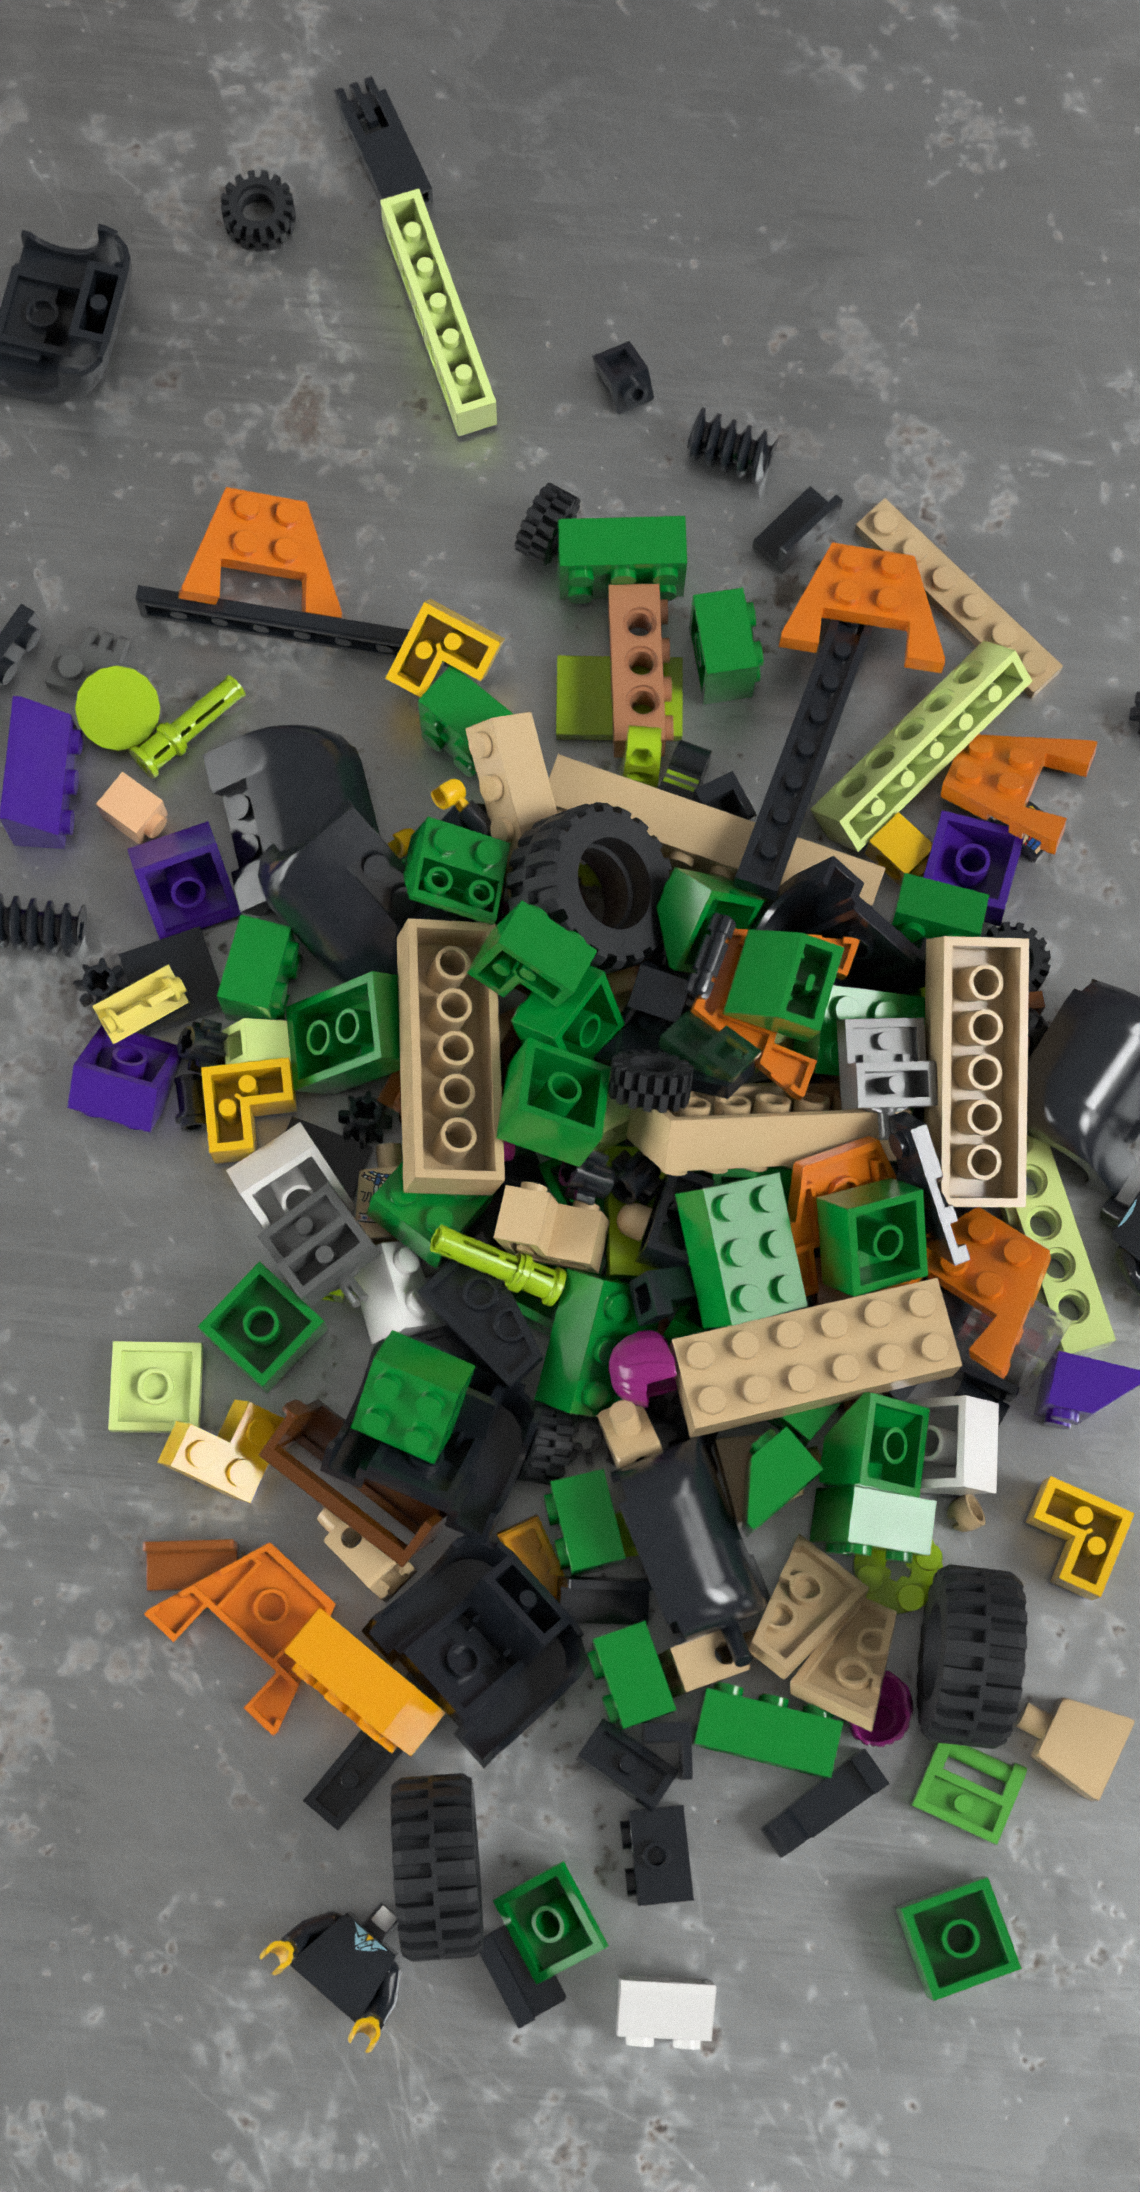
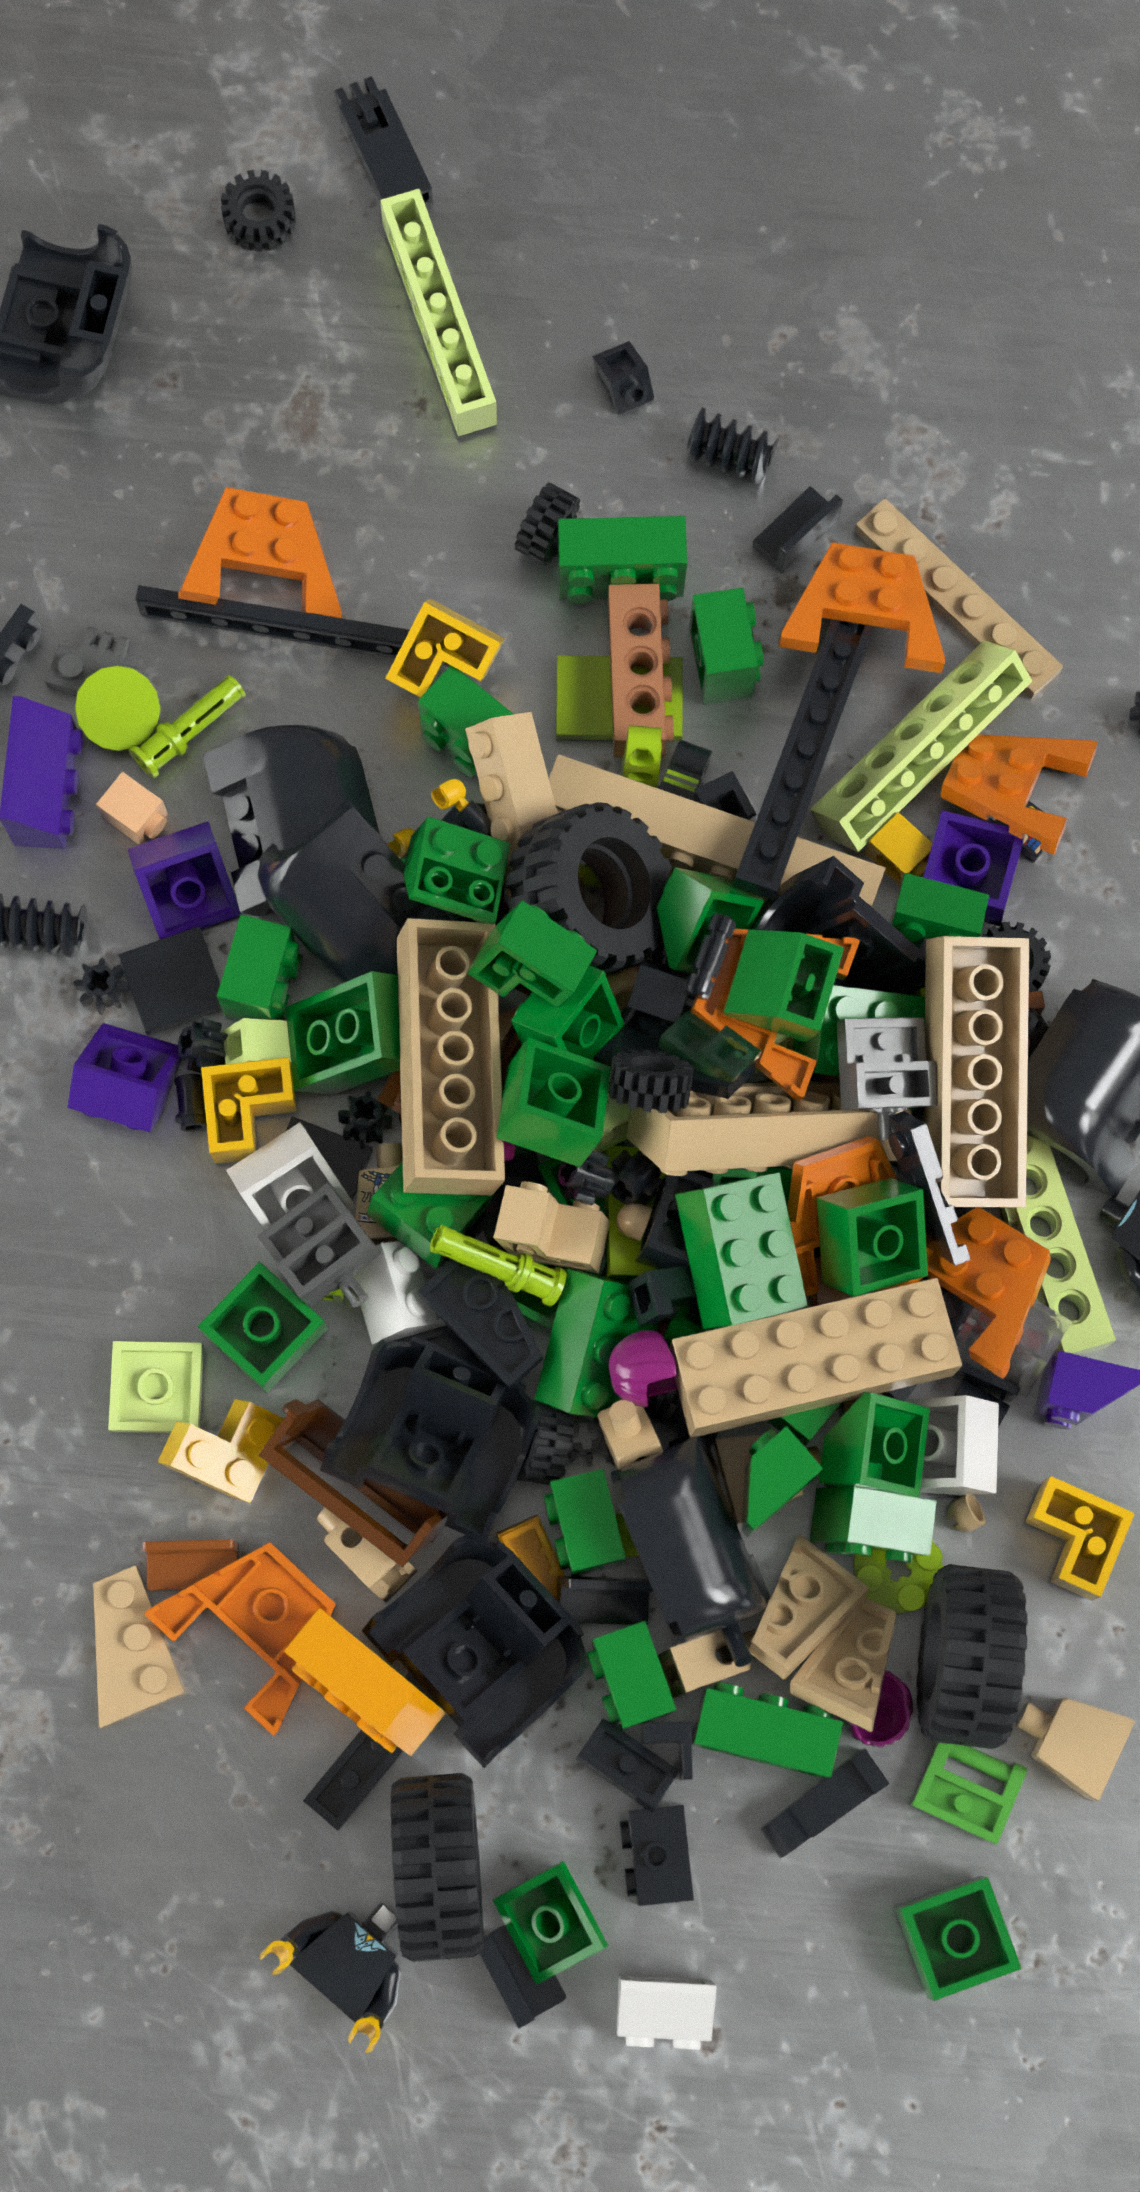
light yellow hinge [92,964,189,1044] -> none
green brick [351,1330,475,1464] -> none
none -> tan wing [93,1565,186,1729]

